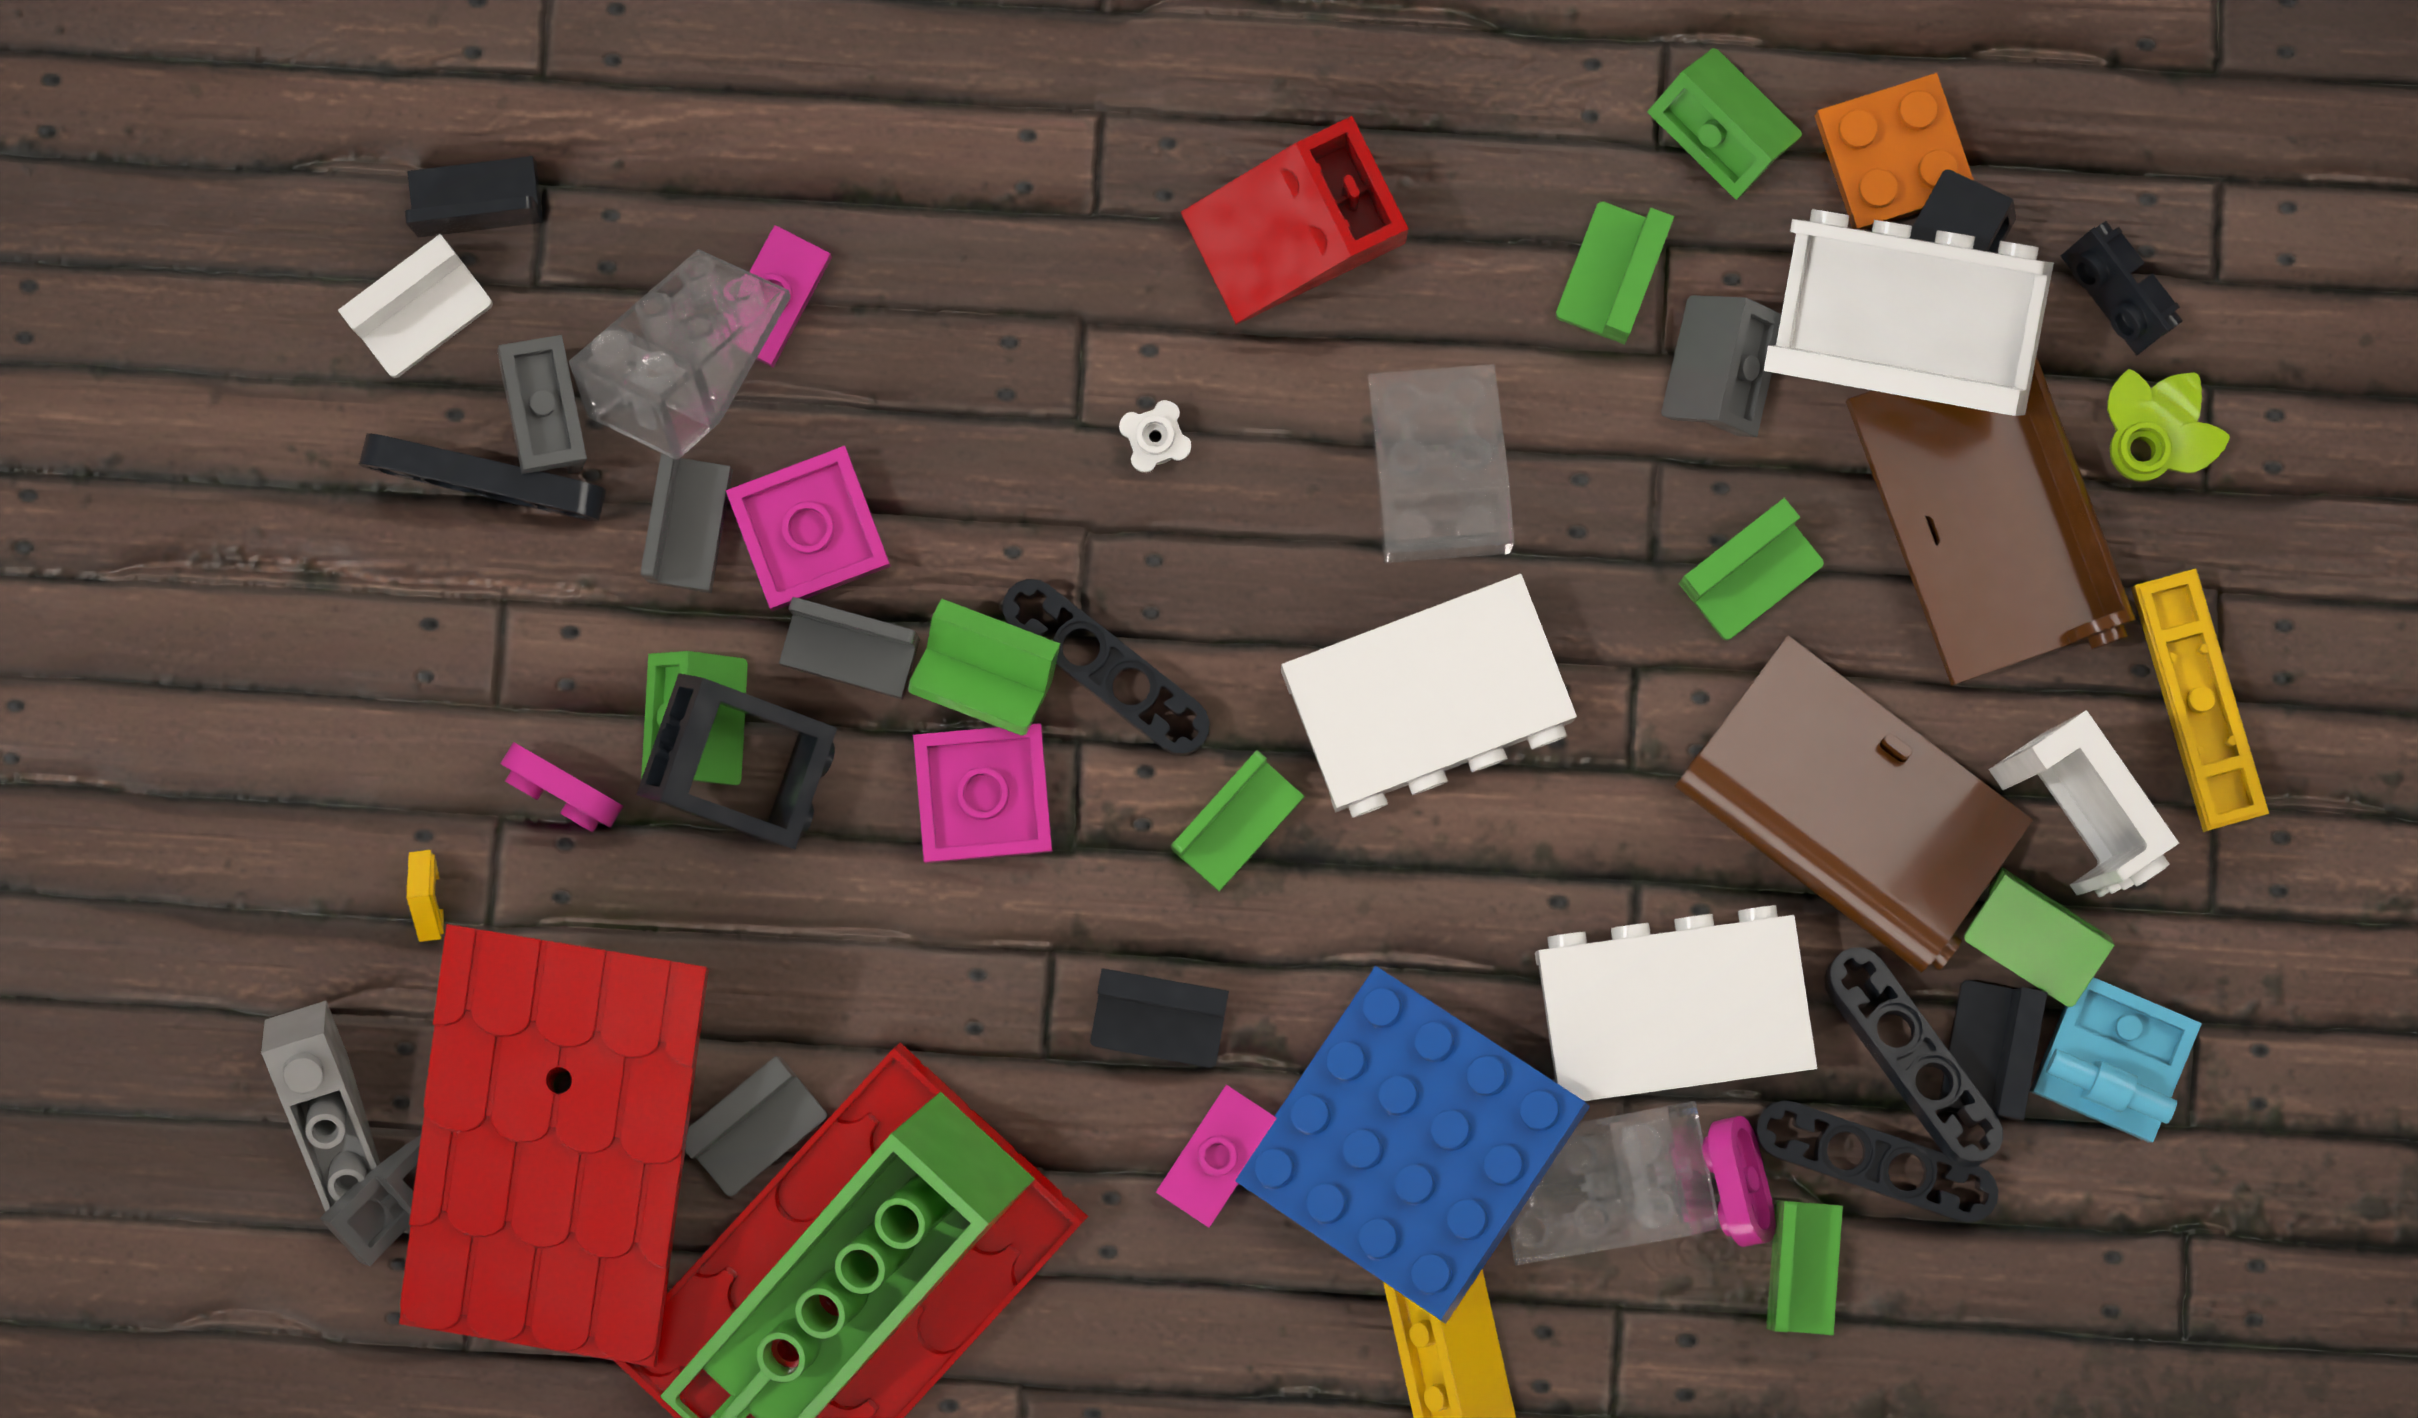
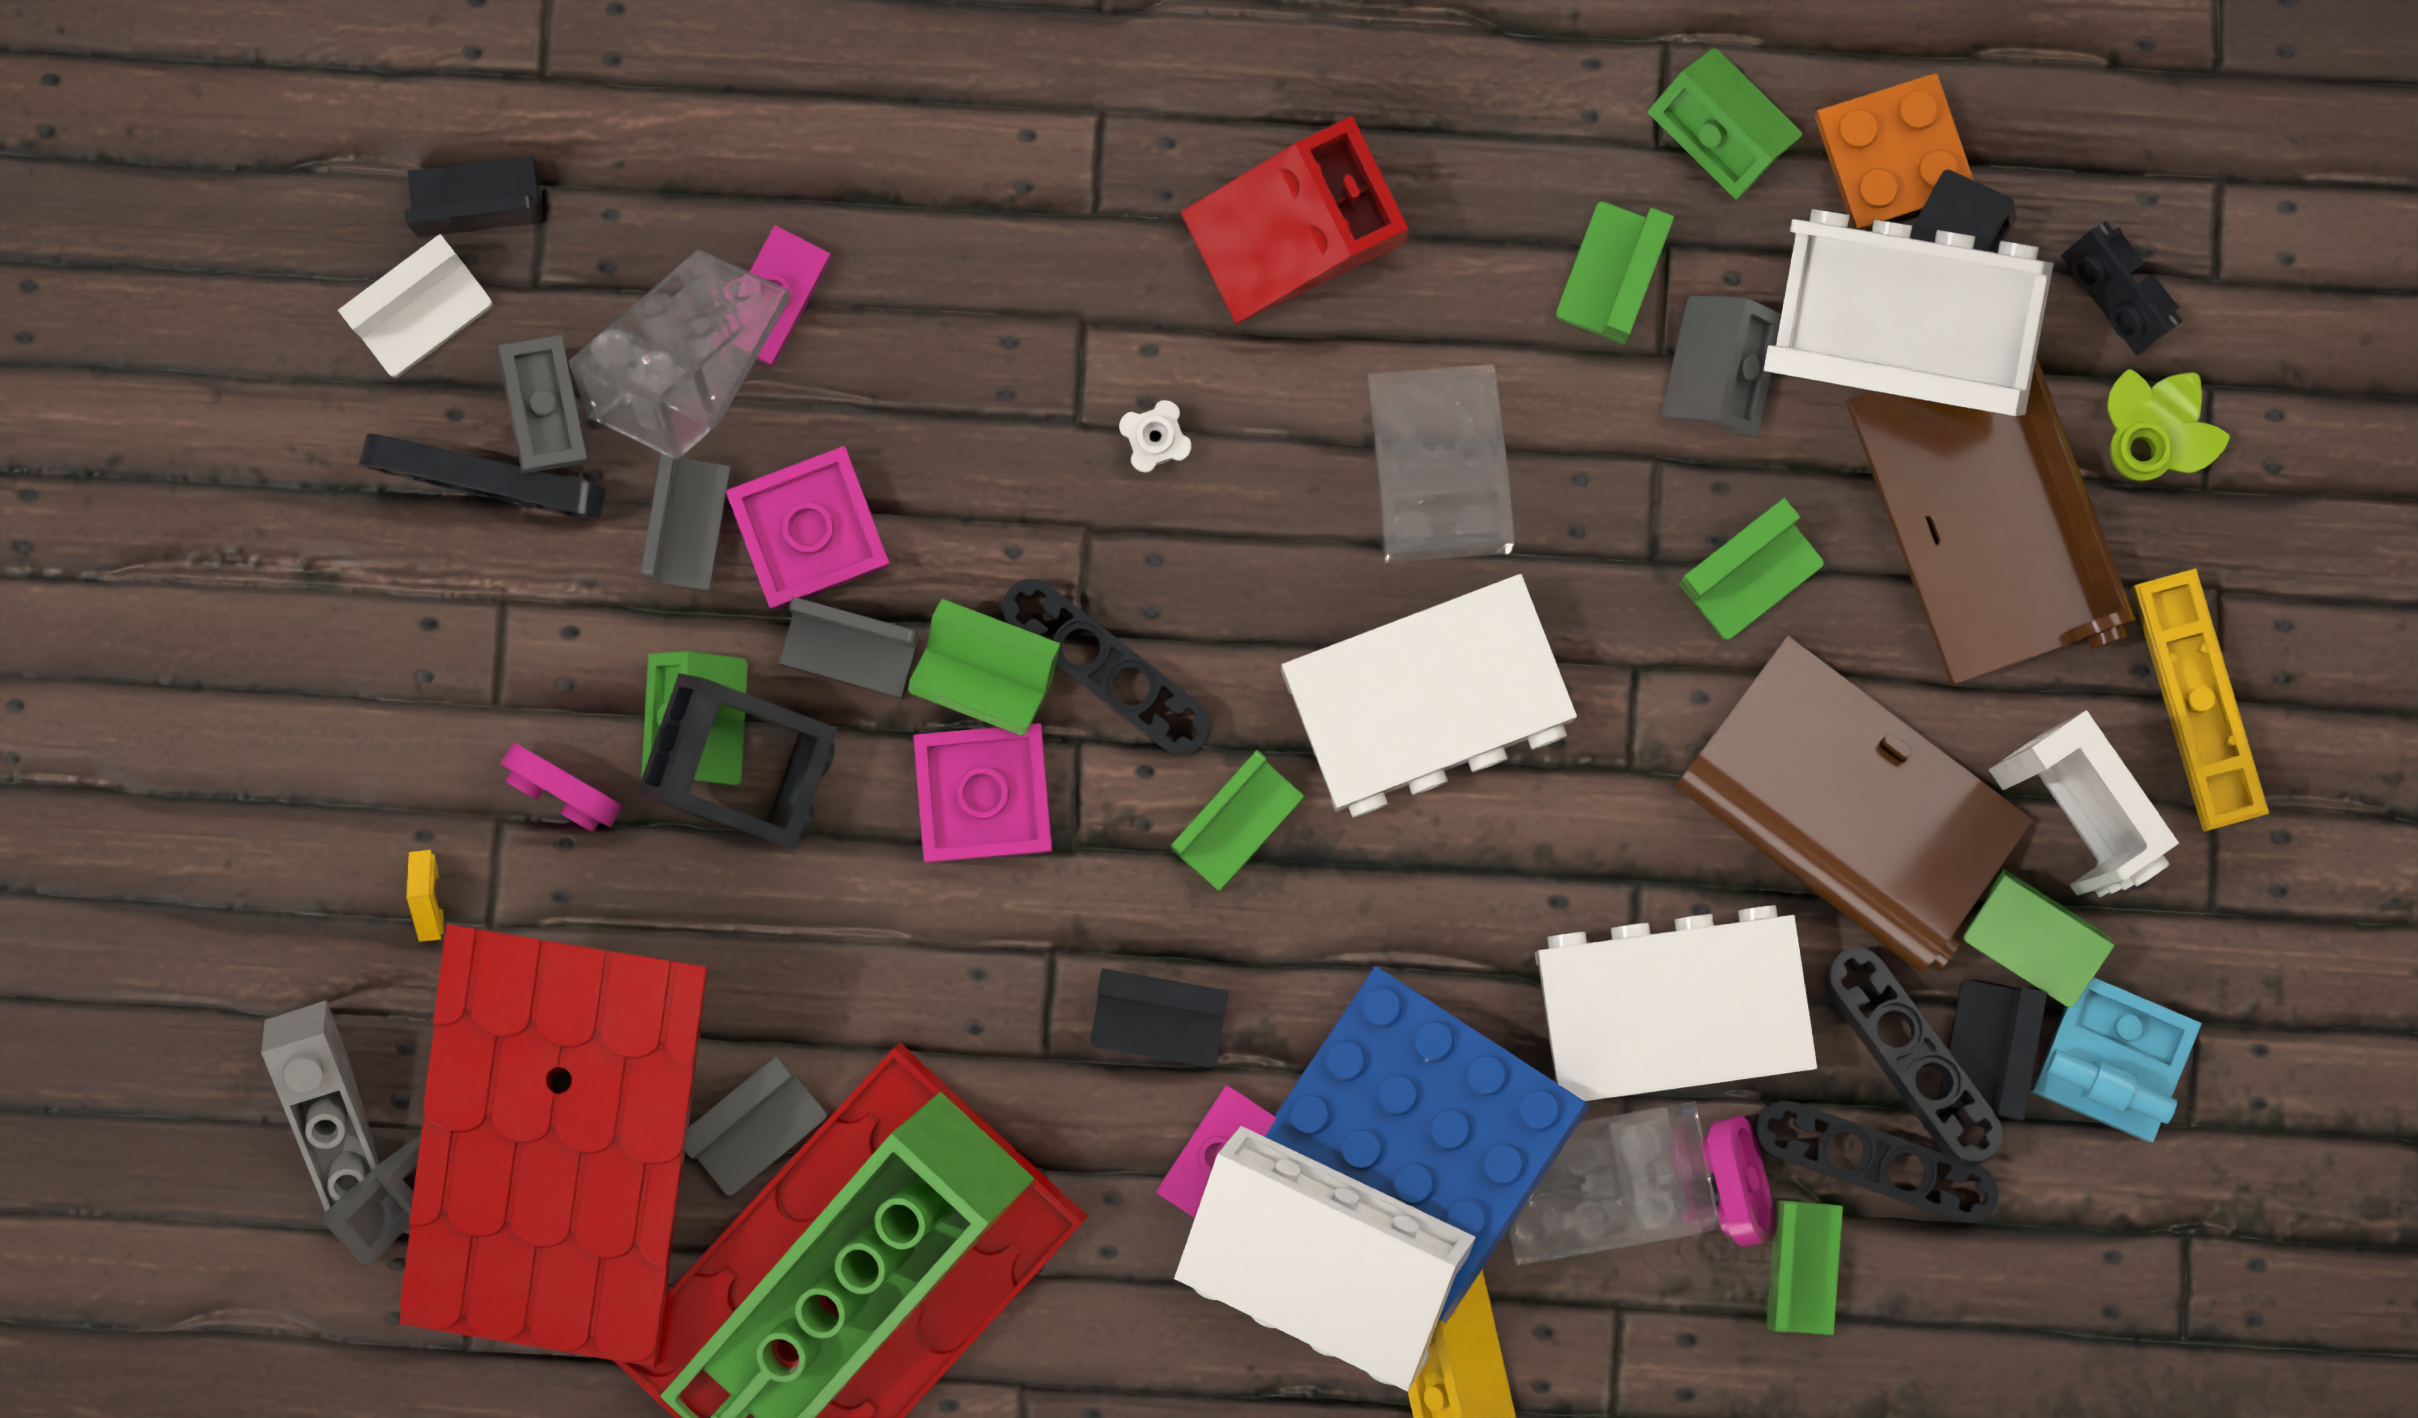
none -> white panel [1174,1126,1476,1392]

